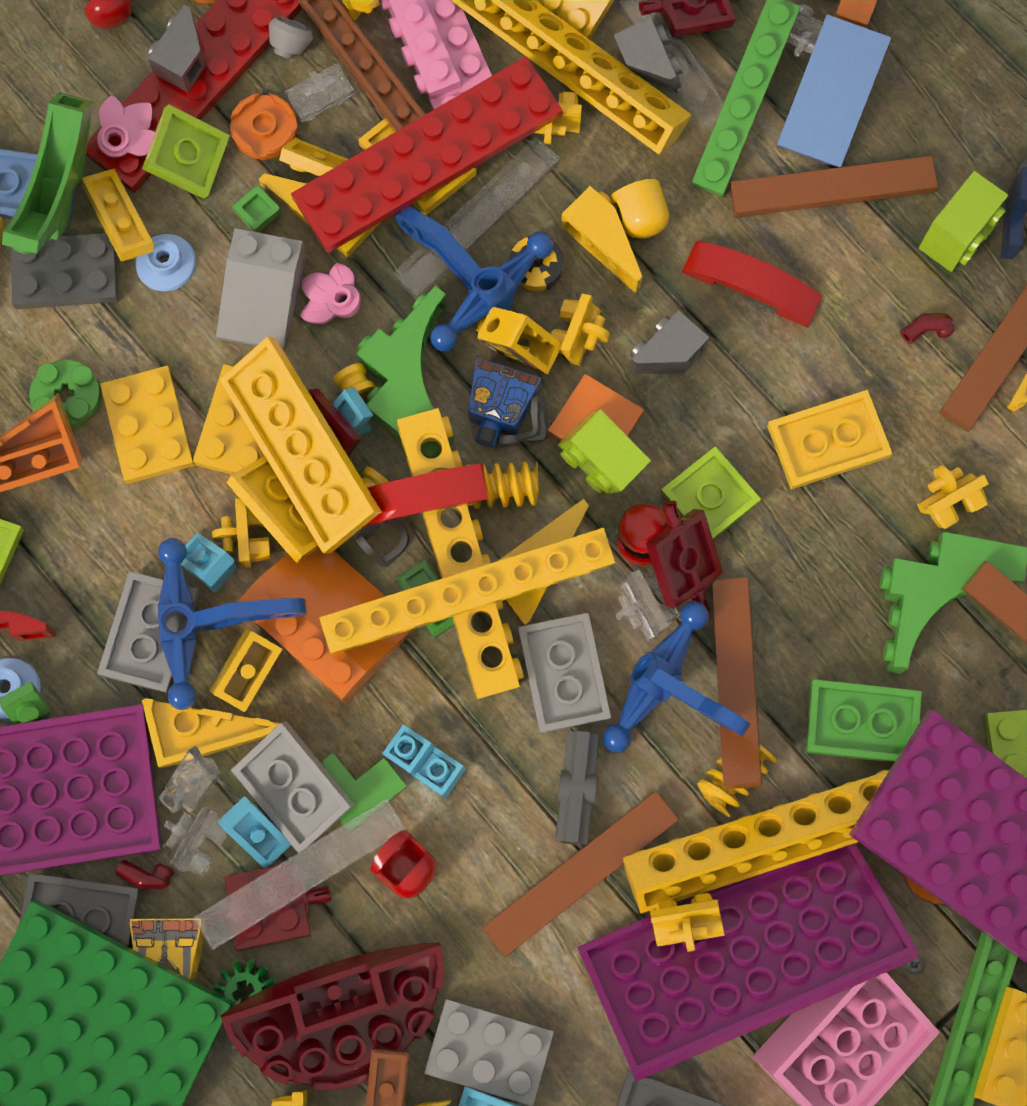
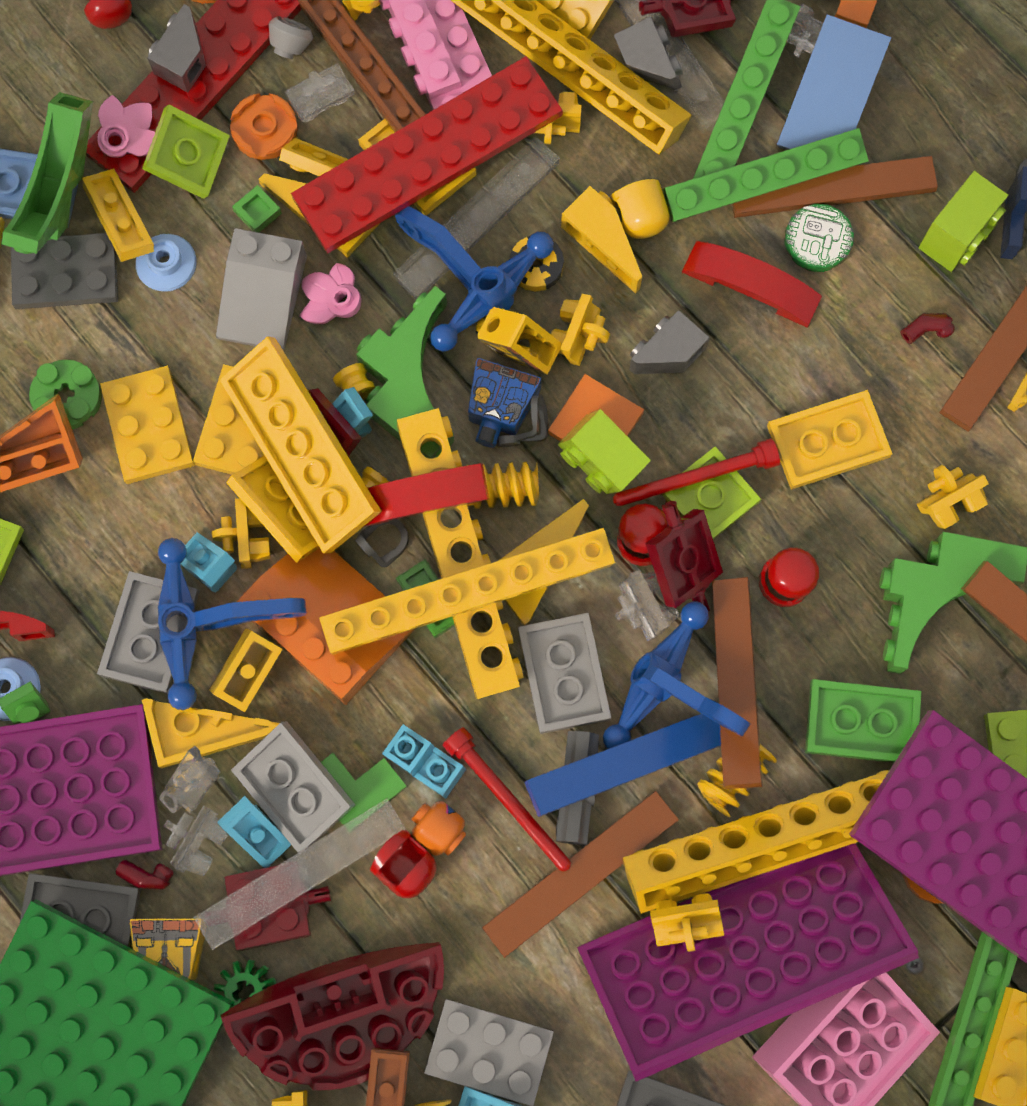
none -> orange head [411,801,467,856]
none -> red piece [442,727,571,871]
none -> blue tile [524,714,721,817]
none -> red piece [613,438,780,506]
none -> bright green plate [662,128,869,222]
none -> red helmet [759,547,819,607]
none -> tile [784,204,854,272]

